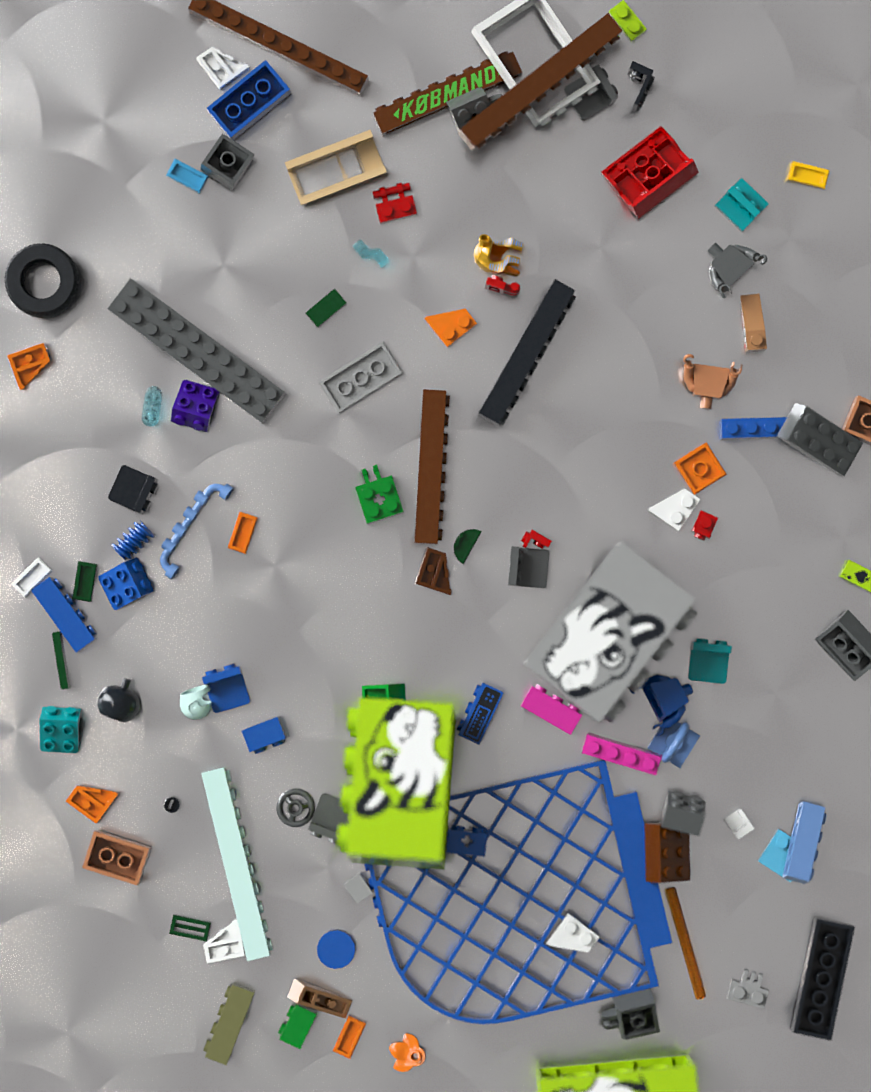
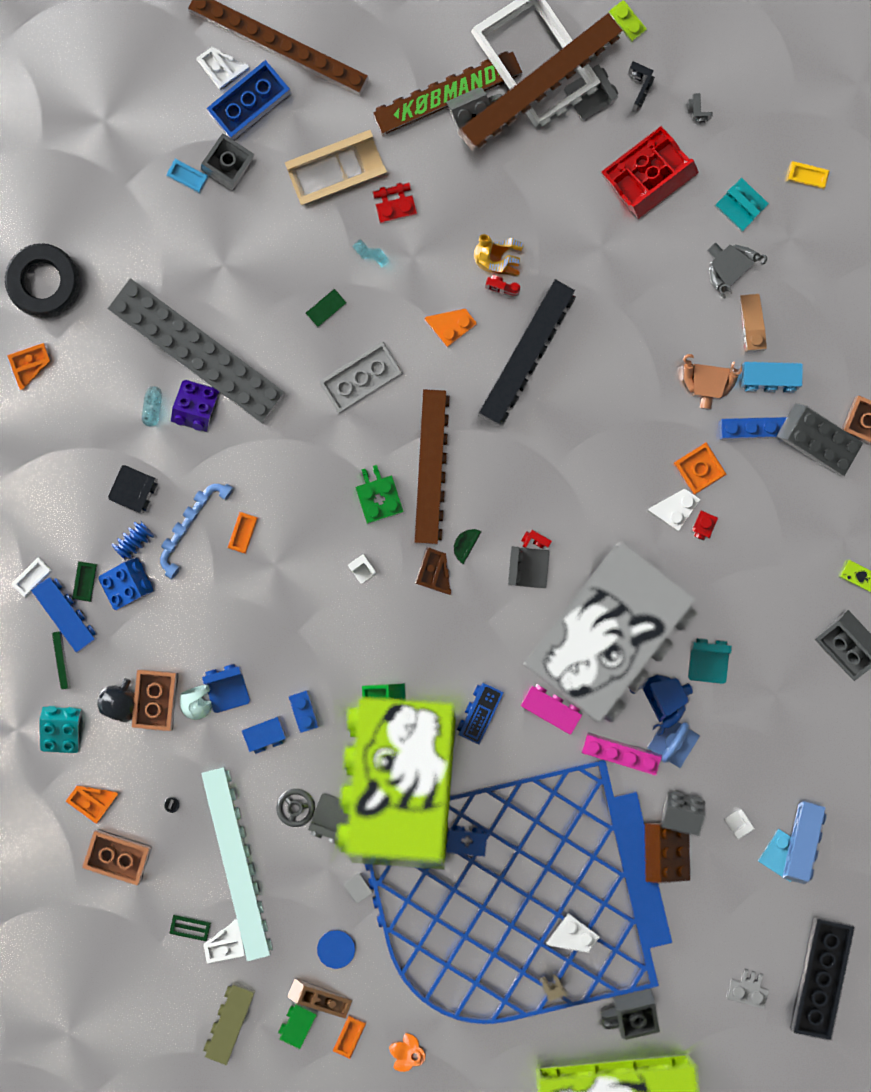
clear orange axle [666,887,706,1000] -> none
none -> nougat brick [132,670,177,731]
none -> blue brick [288,690,319,733]
none -> white panel [348,554,377,584]
none -> dark tan hinge [540,975,567,1003]
none -> dark grey bracket [688,93,713,122]
none -> dark azure brick [740,362,803,393]

